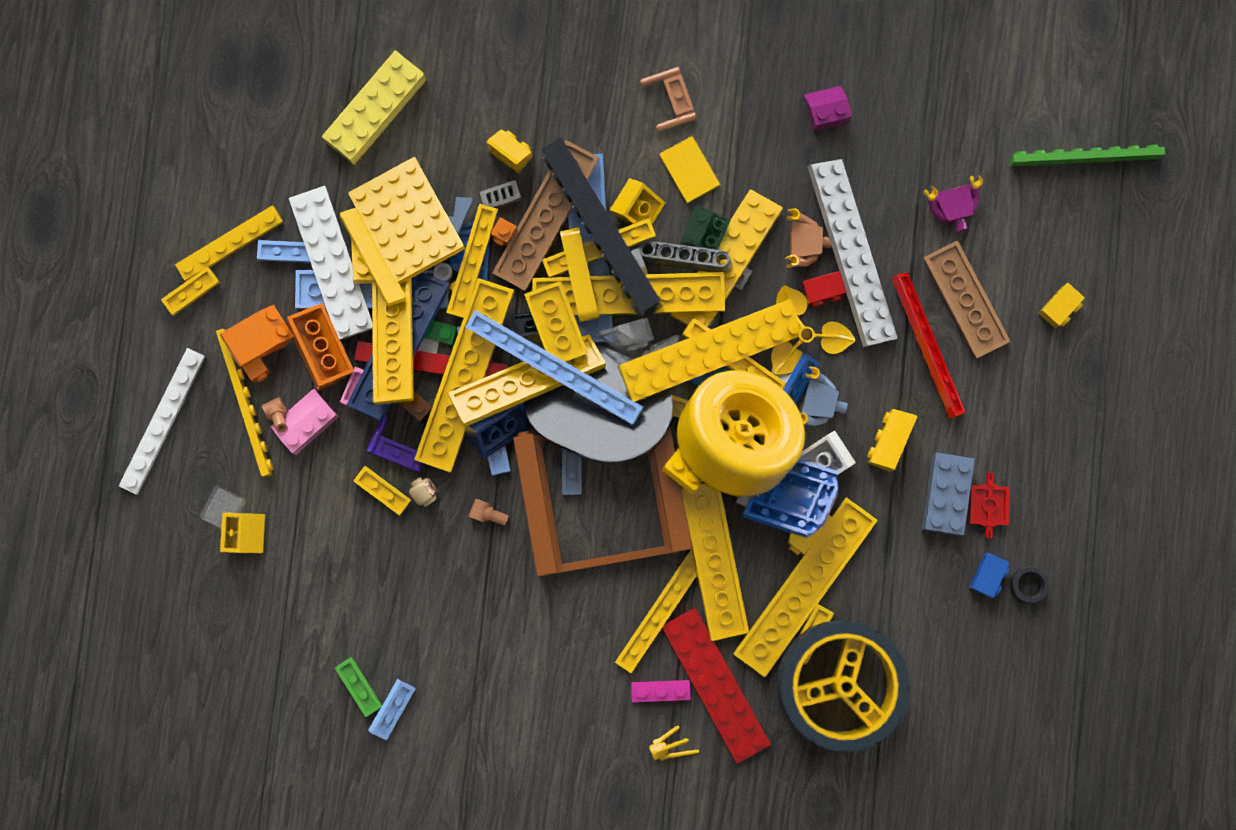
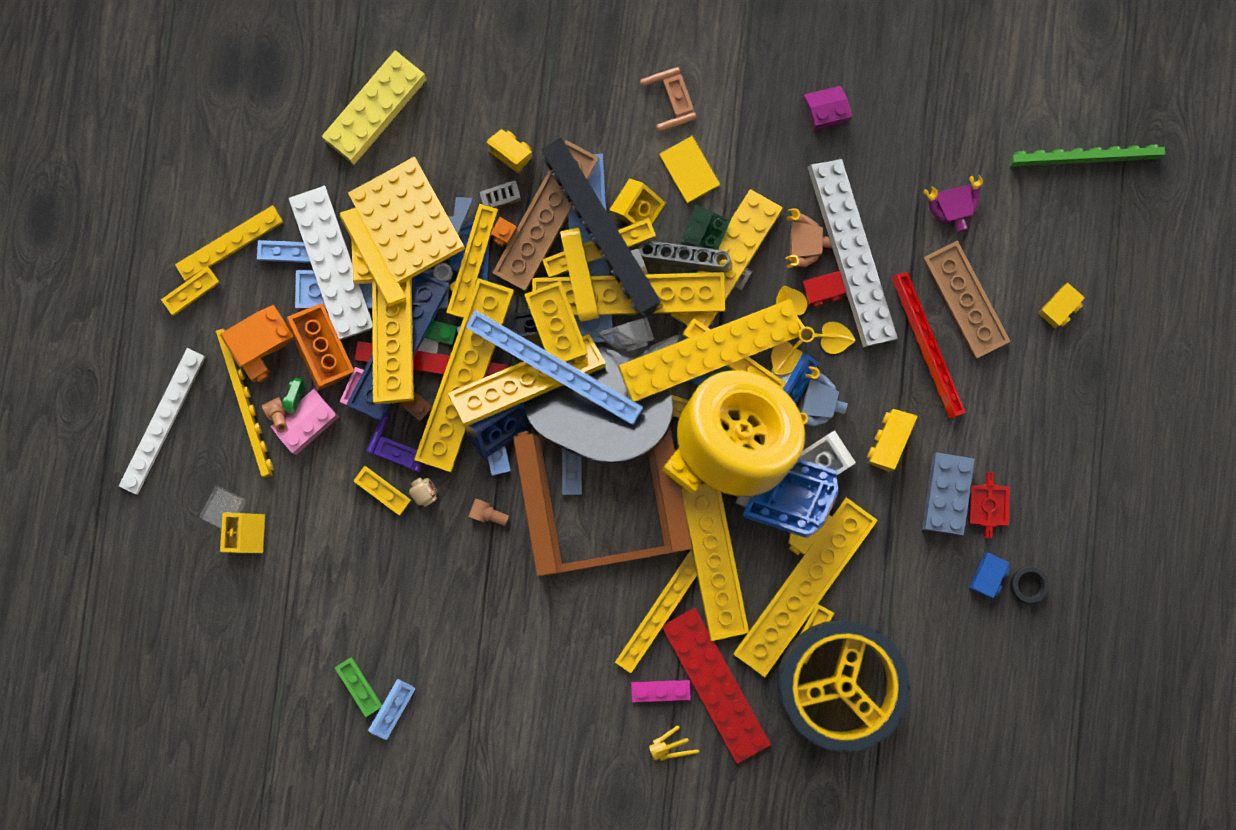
none -> green plate [282,378,305,414]

